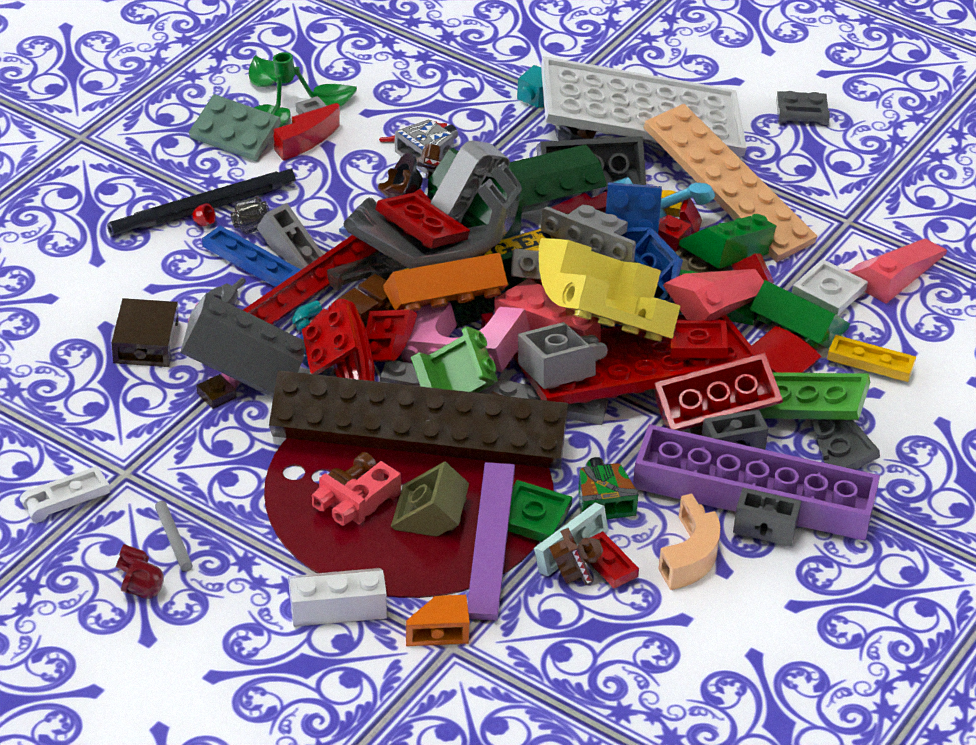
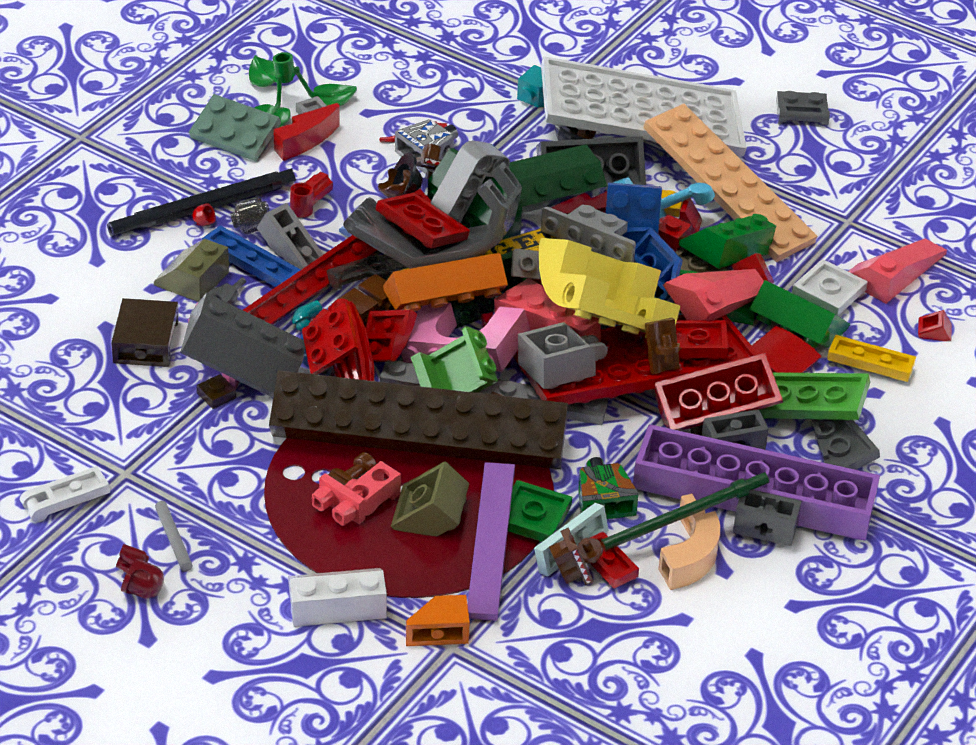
none -> olive slope [154,239,229,302]
none -> red piece [290,171,333,218]
none -> dark green bar [601,472,770,551]
none -> reddish brown hips [645,318,681,374]
none -> red slope [918,310,952,341]

